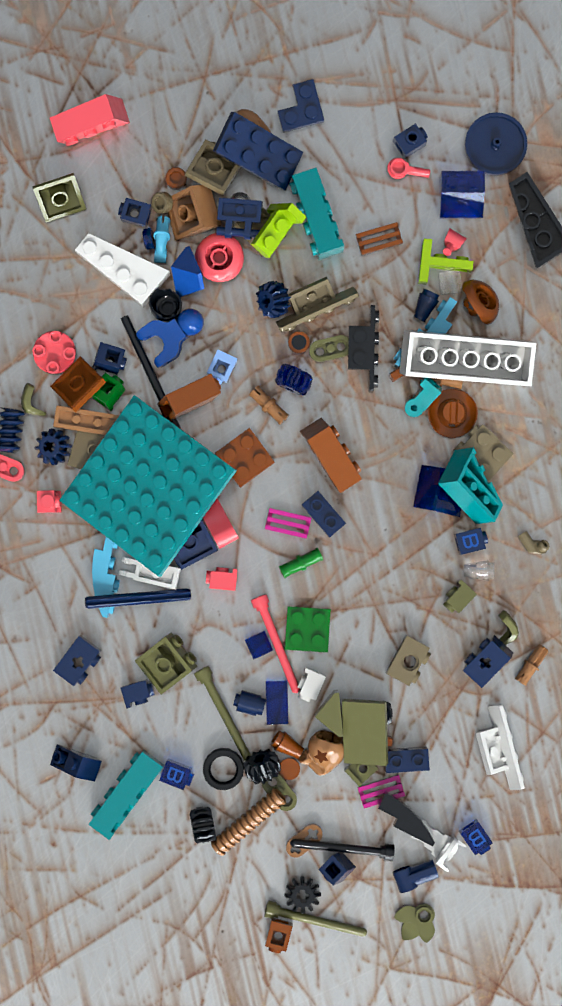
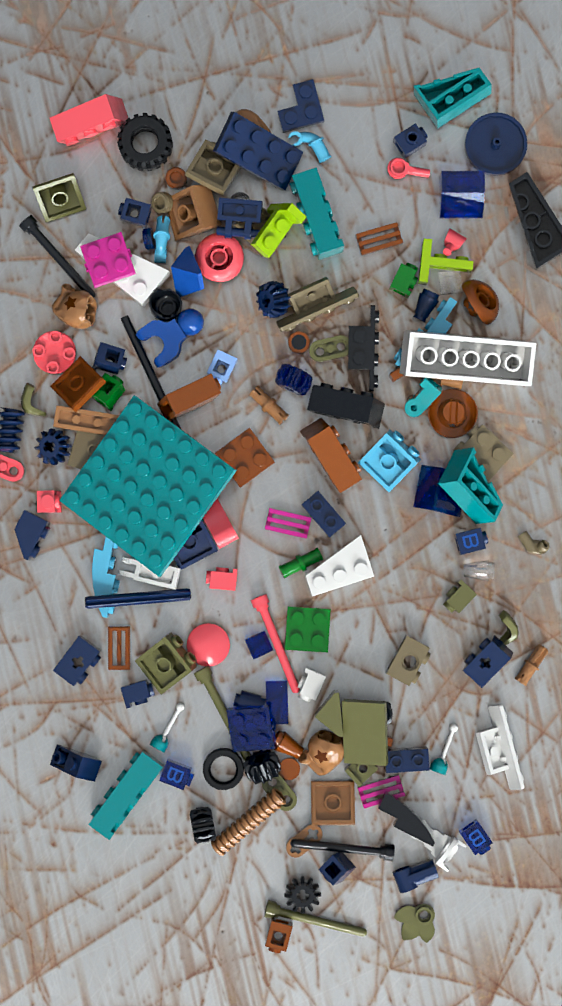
none -> dark blue slope [14,510,50,560]
none -> black piece [19,215,96,297]
none -> medium nougat piece [52,284,97,329]
none -> dark pink plate [80,232,136,288]
none -> dark orange tile [108,626,130,670]
none -> black tyre [117,113,173,171]
none -> hinge [149,703,185,753]
none -> coral dish [187,623,230,667]
none -> clear blue plate [226,705,277,752]
none -> medium azure piece [288,131,331,163]
none -> white wedge [306,535,374,596]
none -> black wedge [307,383,385,429]
none -> medium nougat tile [311,781,355,826]
none -> medium azure plate [358,430,421,492]
none -> green brick [389,263,418,298]
none -> teal wedge [413,67,492,128]
none -> hinge [430,723,458,775]

